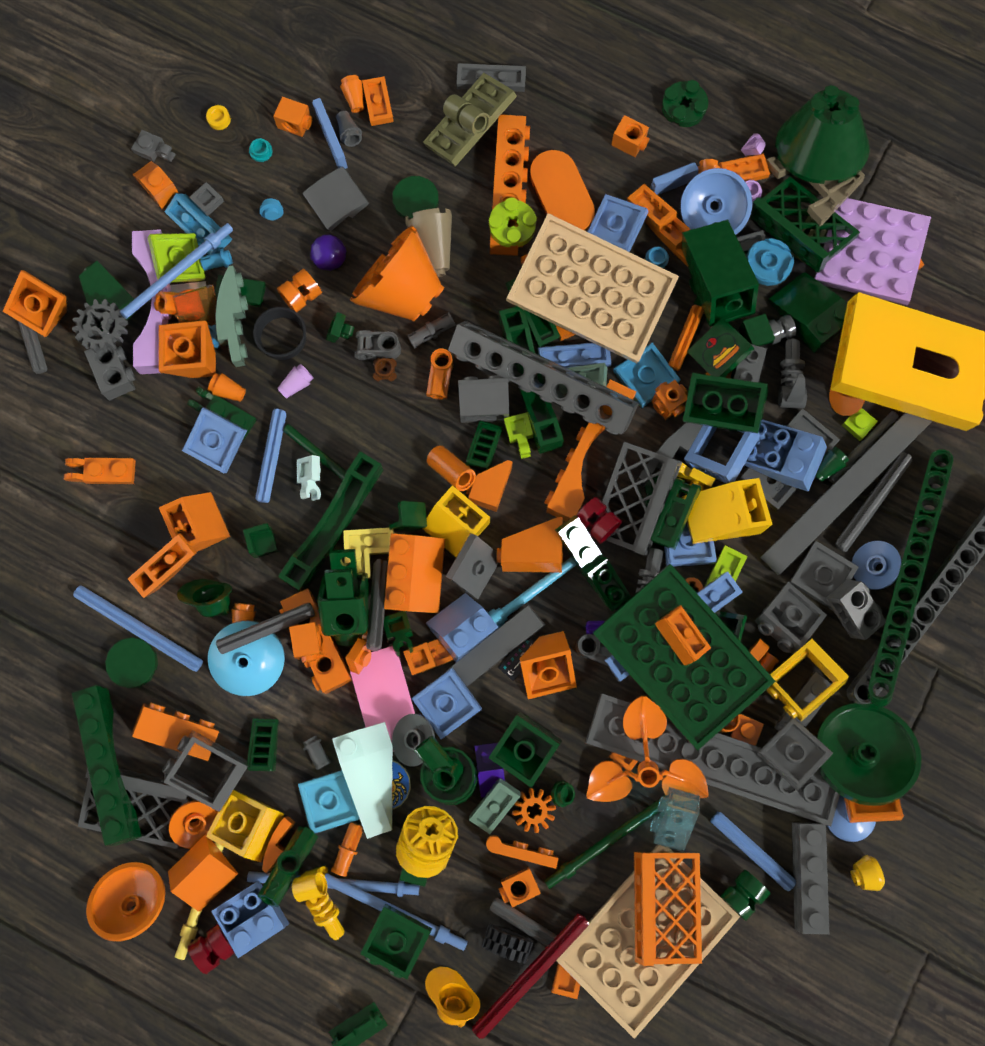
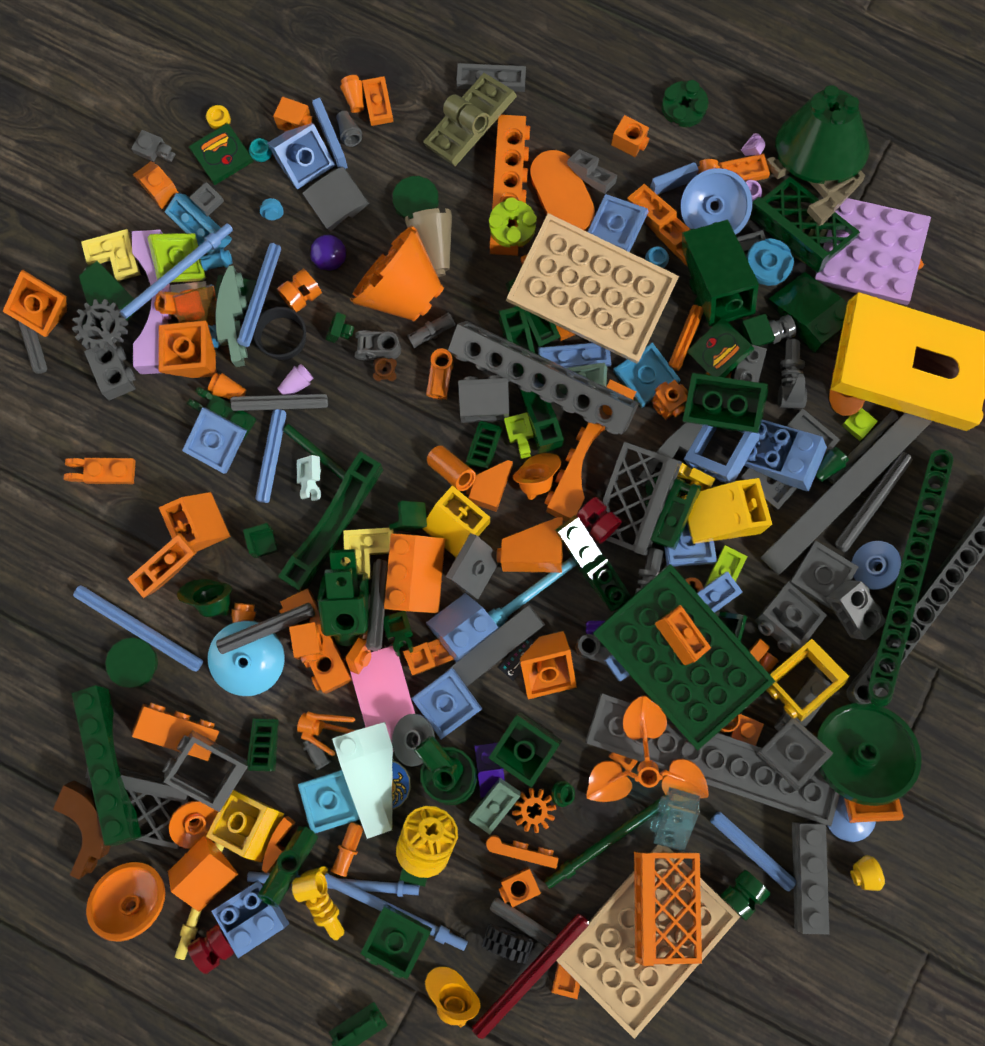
none -> reddish brown arch [53,780,111,879]
none -> light yellow plate [81,229,141,281]
none -> dark green tile [189,123,254,185]
none -> dark grey axle [231,394,328,411]
none -> medium blue axle [237,243,281,347]
none -> medium blue slope [267,123,336,189]
none -> orange plant [297,711,355,756]
none -> orange piece [513,453,561,500]
none -> dark grey slope [567,149,617,194]

